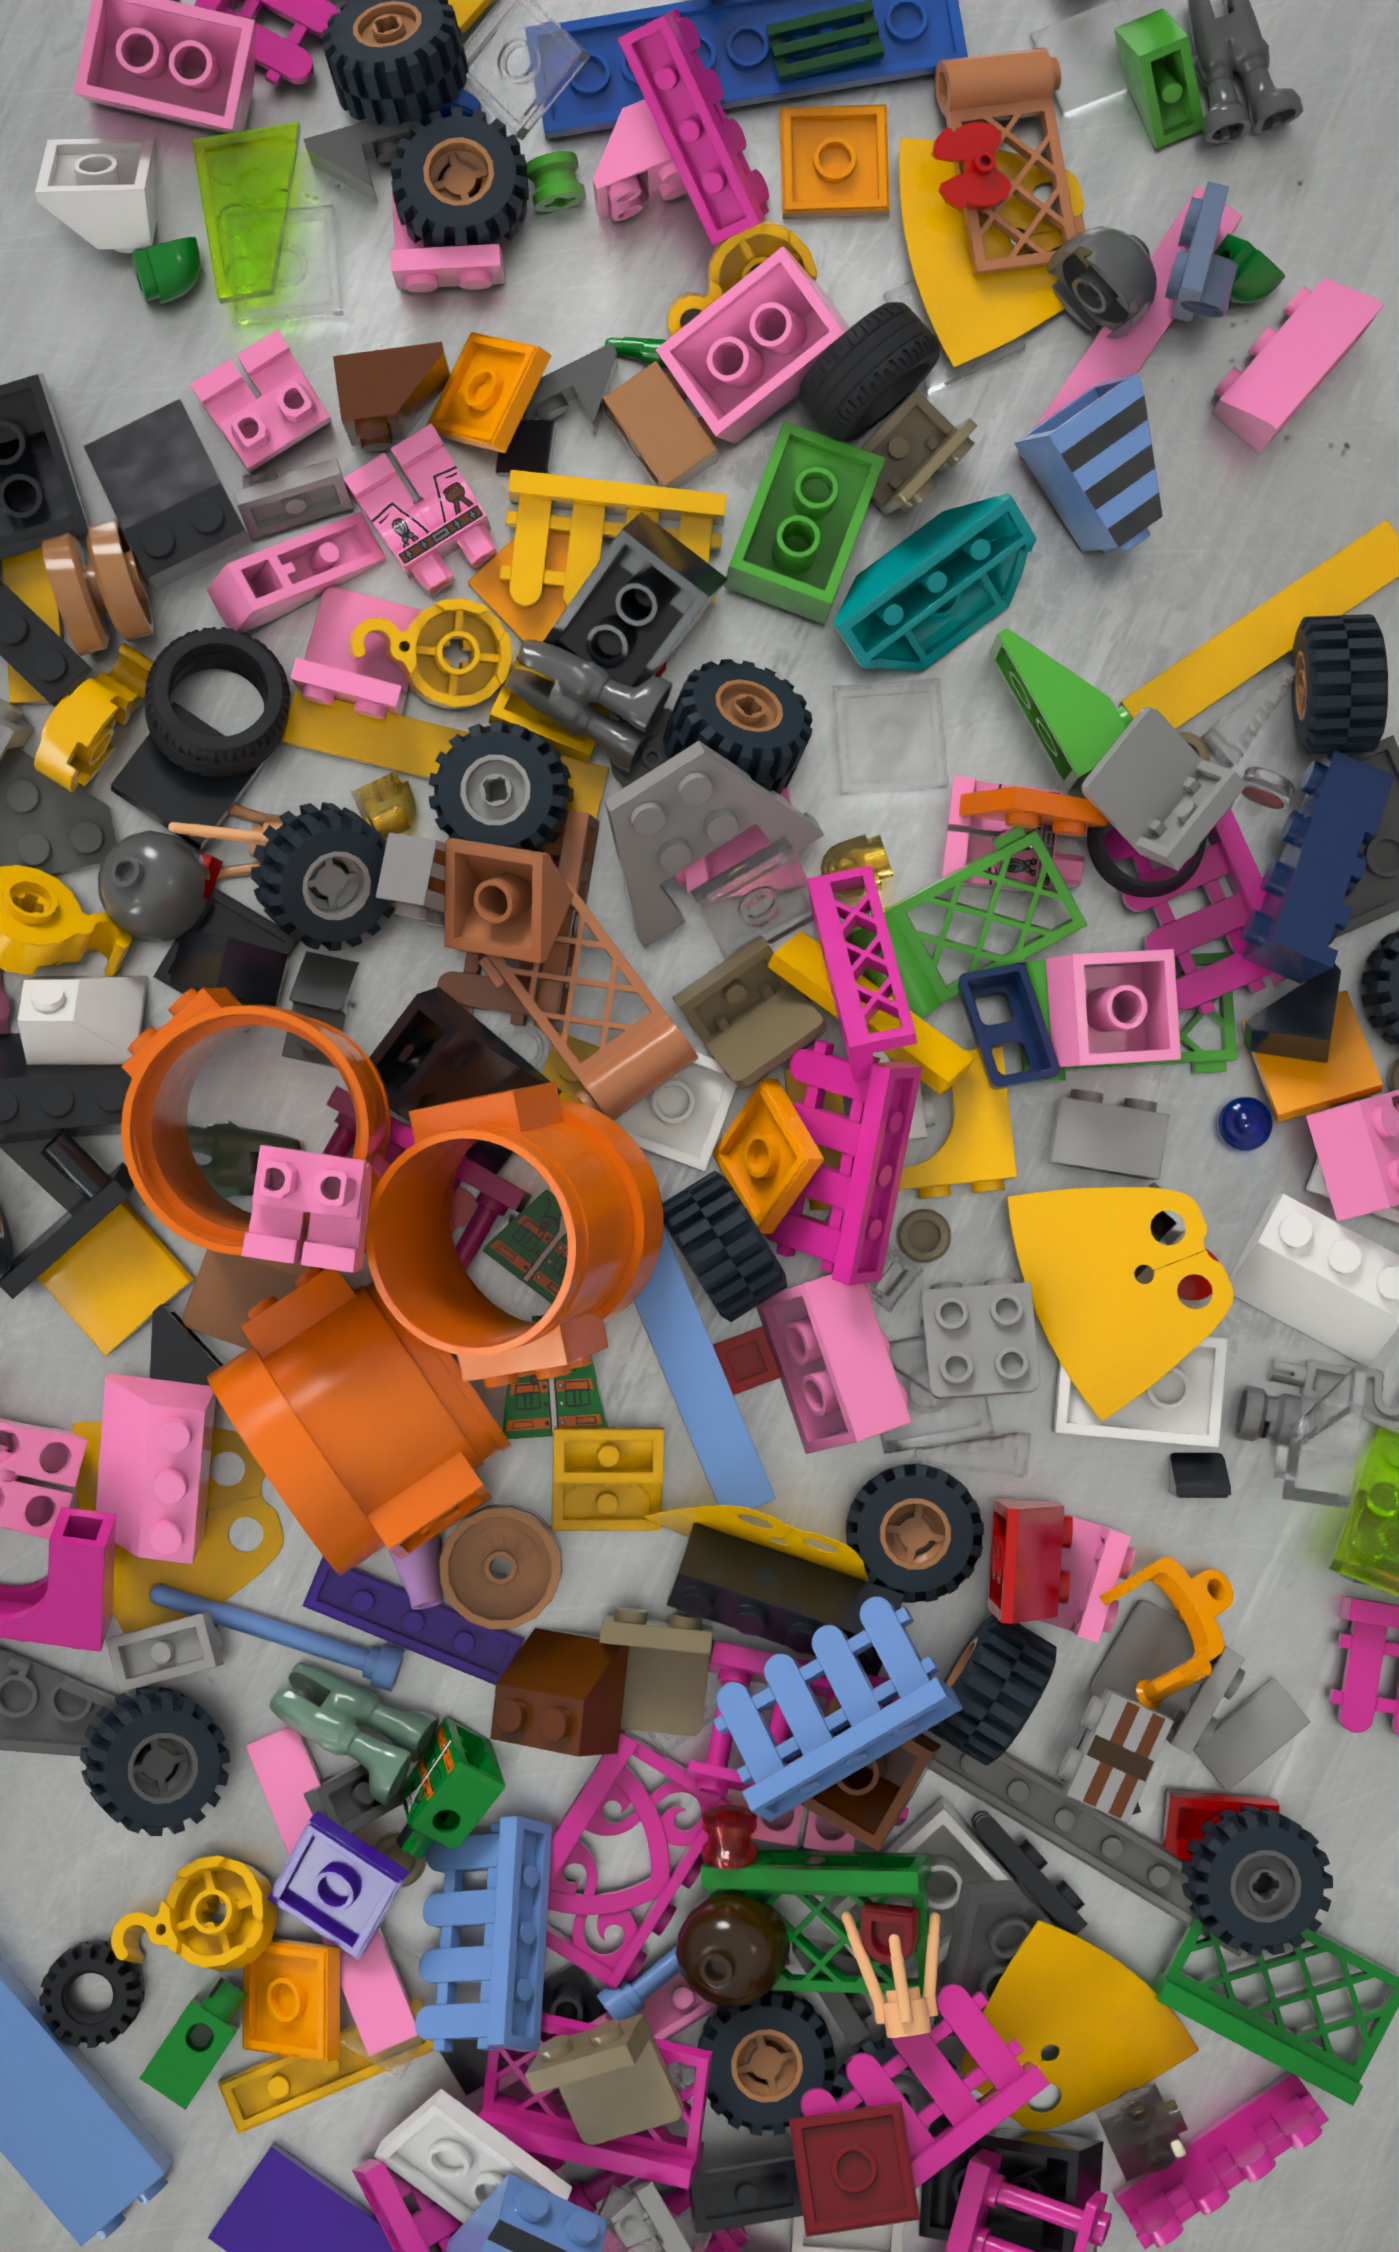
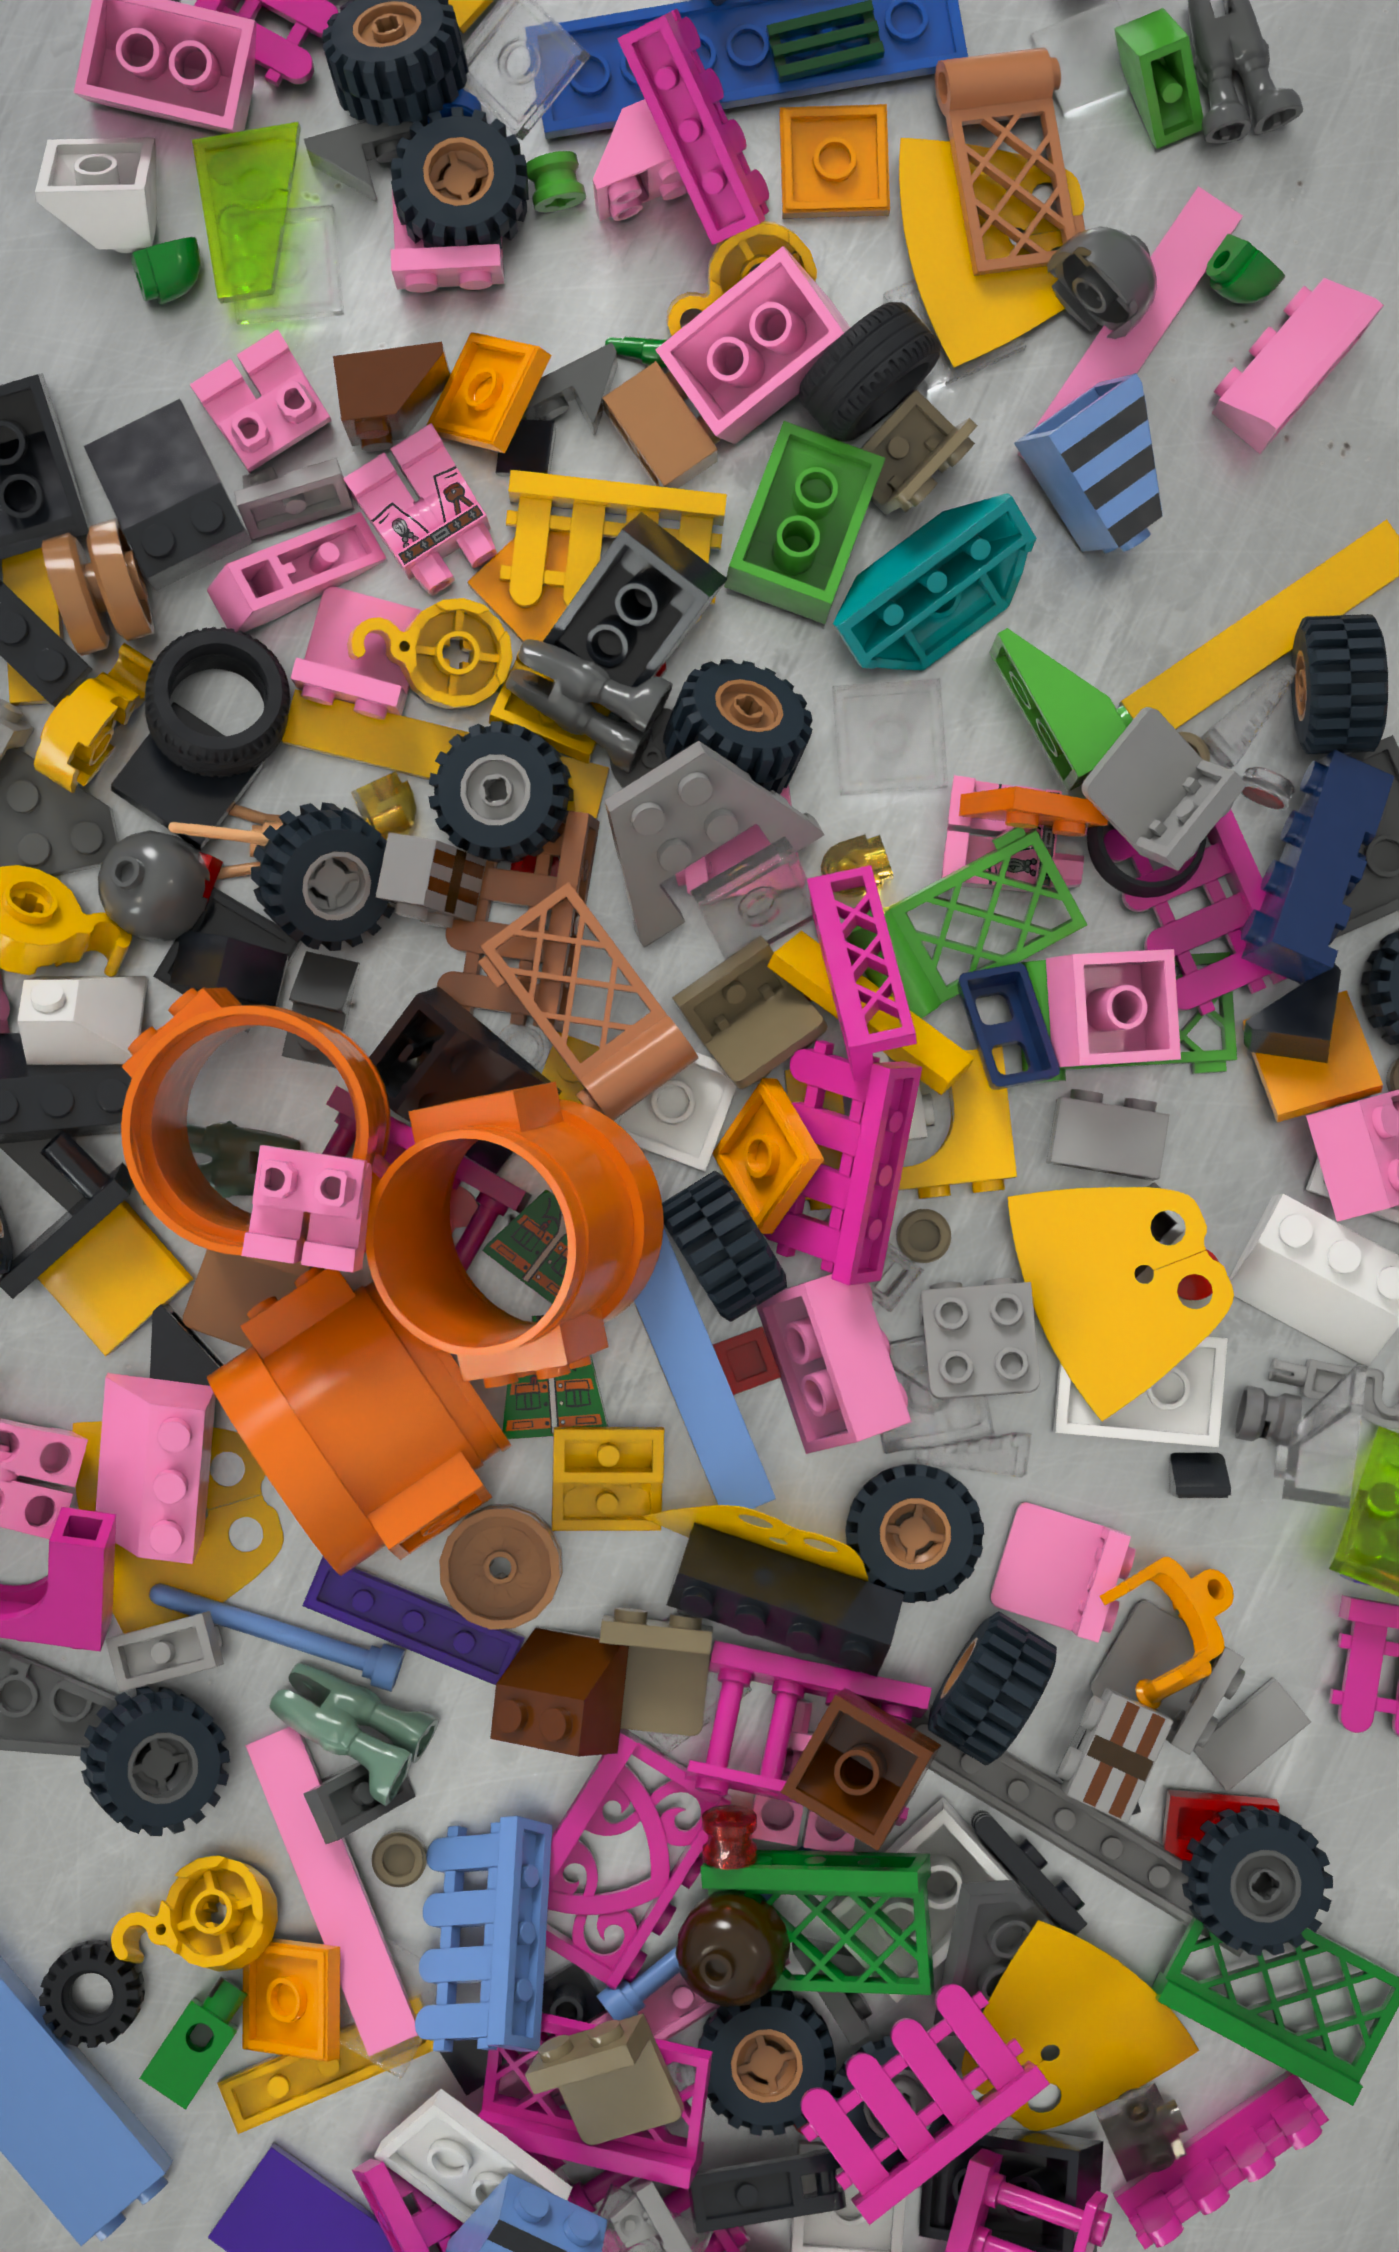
tile [267,1811,410,1960] -> none
lavender cone [388,1536,444,1610] -> none
green torso [396,1716,506,1859] -> none
nougat slope [444,838,574,964] -> none
medium blue fence [713,1597,963,1822] -> none
dark red tile [789,2102,920,2237] -> none
light nougat plant [841,1911,941,2038] -> none
dark red tile [861,1901,921,1965] -> none
red piece [931,122,1012,211] -> none
red slope [987,1498,1073,1624] -> none
sand blue plate [1165,181,1238,322] -> none
clear blue plate [1217,1097,1273,1151] -> none

